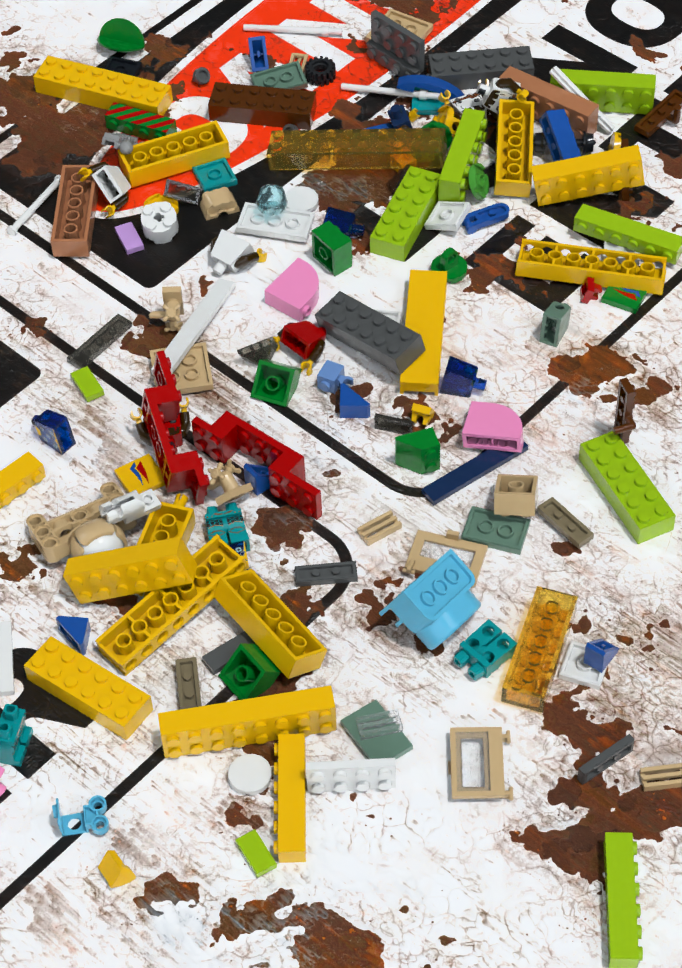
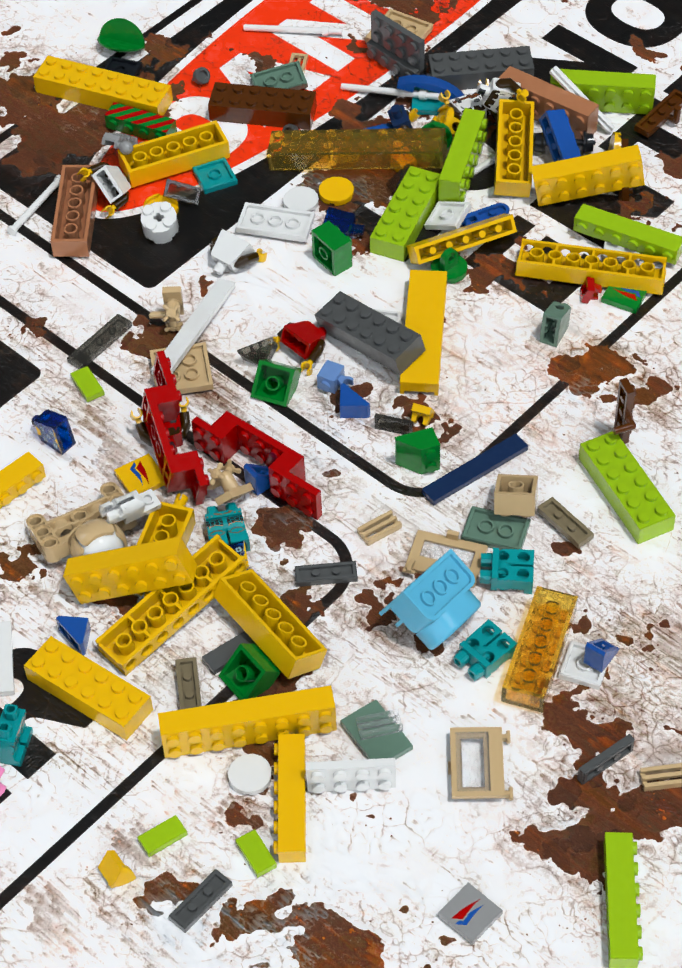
medium azure piece [52,795,109,837] -> none
lavender tile [114,222,144,255] -> none
tan cylinder [200,187,240,221] -> none
blue slope [248,36,269,72] -> none
clear light blue hair [256,184,288,216] -> none
bright pink brick [264,257,319,322] -> none
black tyre [305,56,336,87] -> none
clear blue torso [439,356,487,398] -> none
bright pink brick [462,401,524,453] -> none
bright green tile [469,163,489,199] -> none
none -> lime tile [137,815,188,857]
none -> dark grey tile [168,869,233,933]
none -> yellow tile [319,177,354,206]
none -> yellow brick [406,213,517,265]
none -> light grey tile [438,882,503,945]
none -> teal hips [480,548,534,594]

